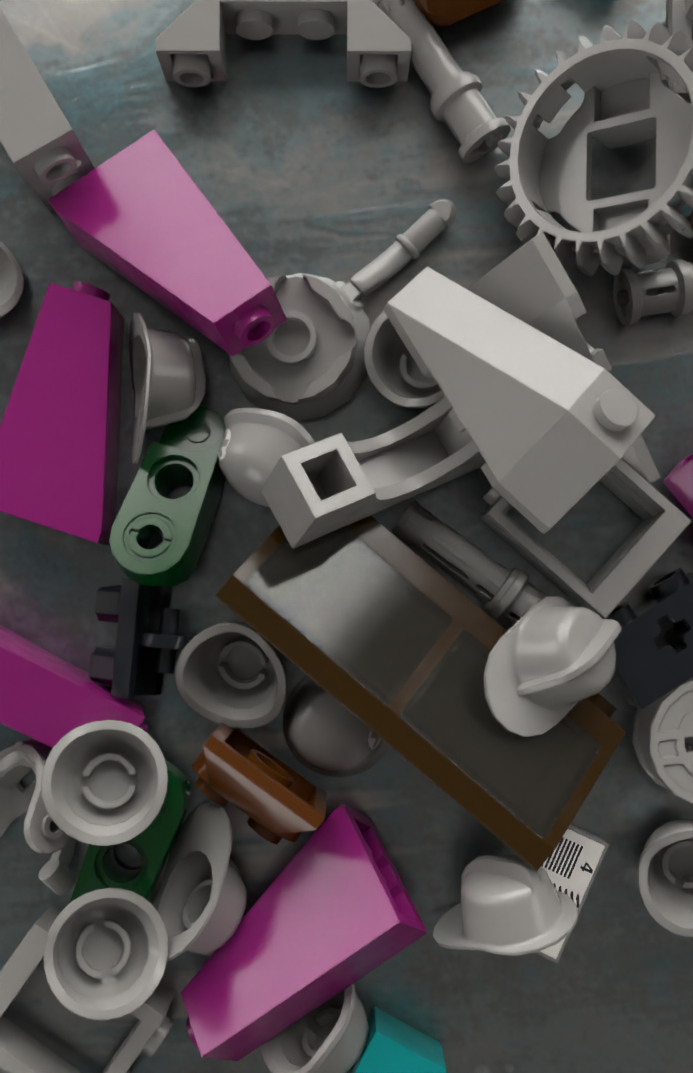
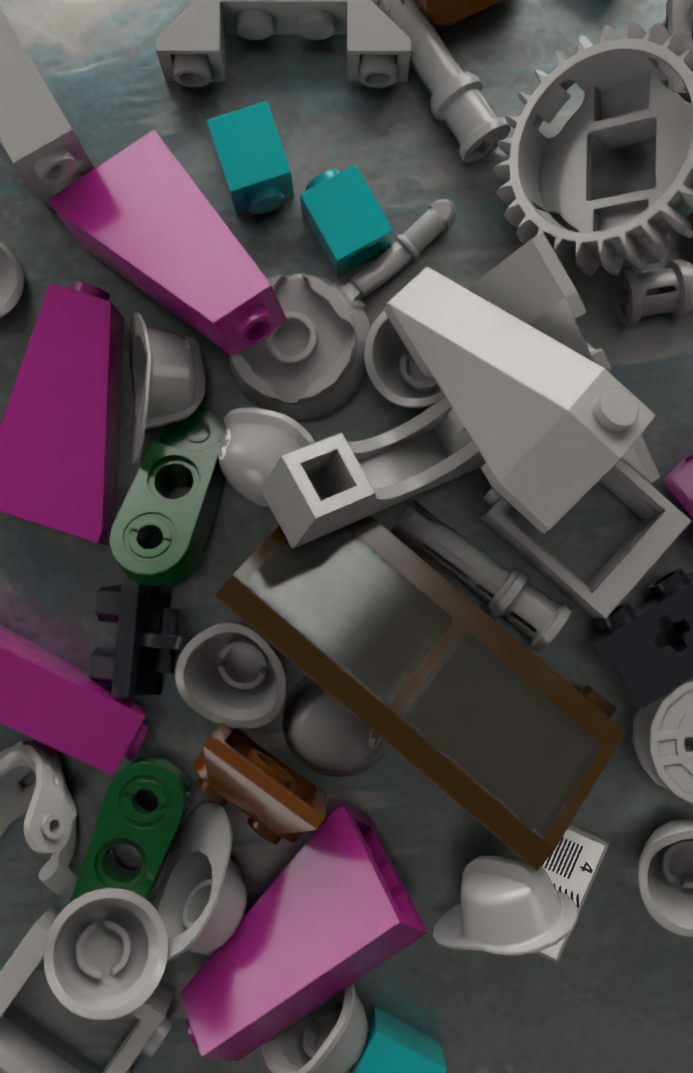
light grey helmet [41,720,168,846] -> none
light grey piece [484,596,622,737] -> none
none -> teal brick [206,101,294,214]
none -> teal brick [300,164,393,279]

